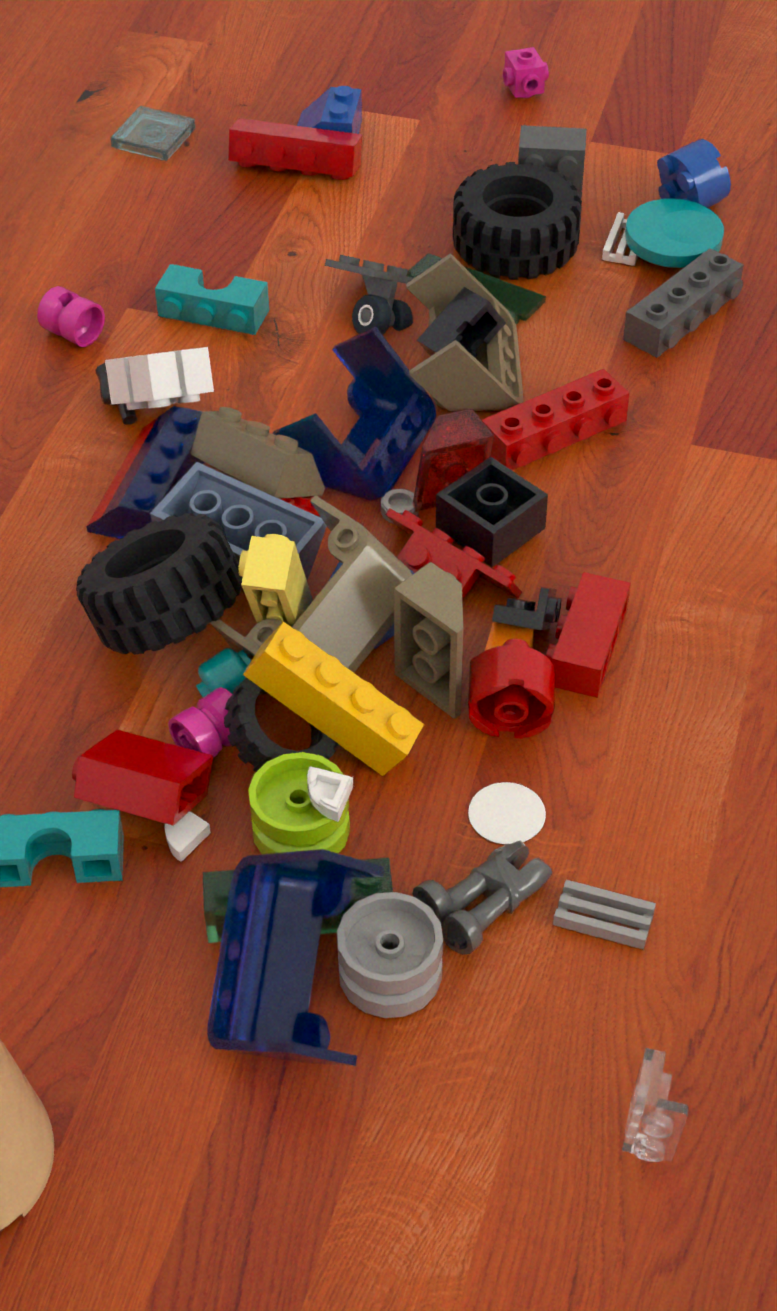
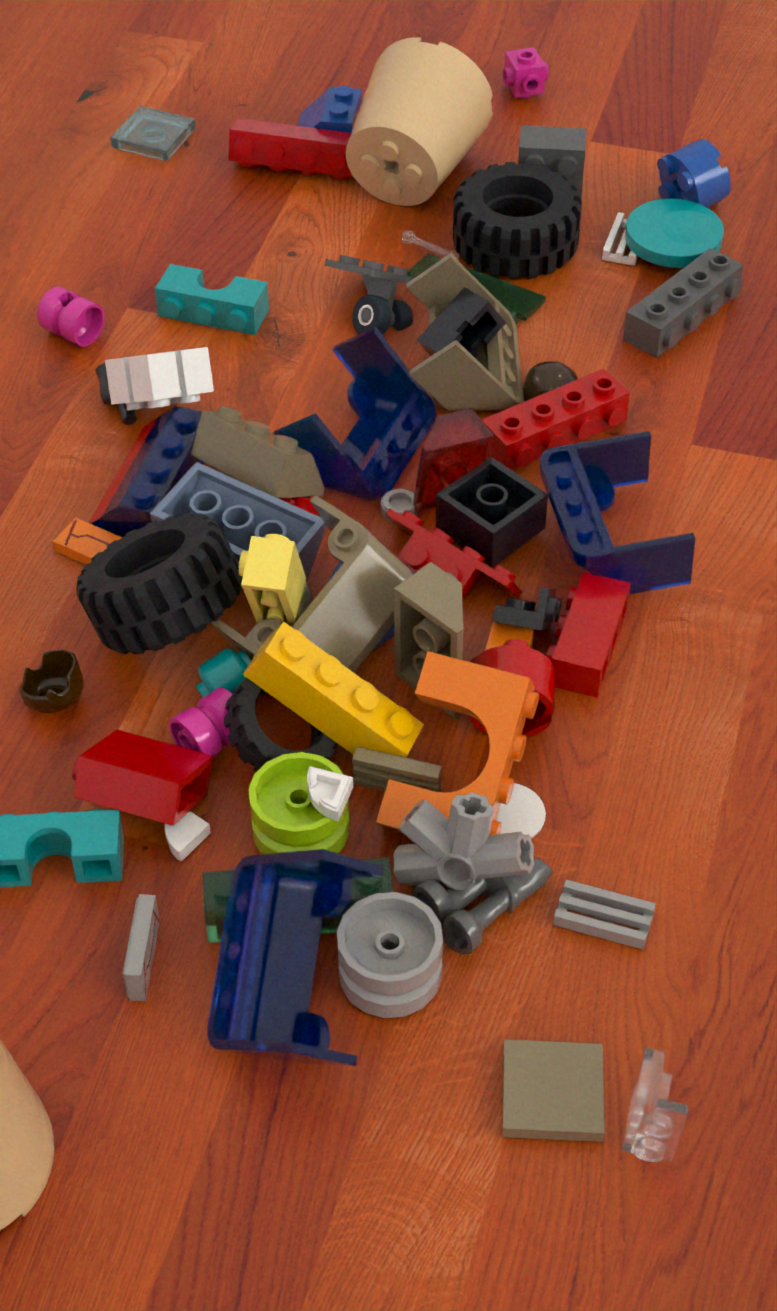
none -> dark brown hair [19,649,84,713]
none -> orange tile [52,518,122,565]
none -> light grey tile [122,894,160,1001]
none -> tan cone [346,37,493,206]
none -> dark tan tile [352,747,442,792]
none -> orange arch [376,651,539,835]
none -> light grey piece [393,792,535,890]
none -> clear hinge [402,230,459,260]
none -> dark tan tile [502,1039,605,1142]
none -> dark brown hair [523,361,578,401]
none -> clear blue windscreen [540,431,696,594]

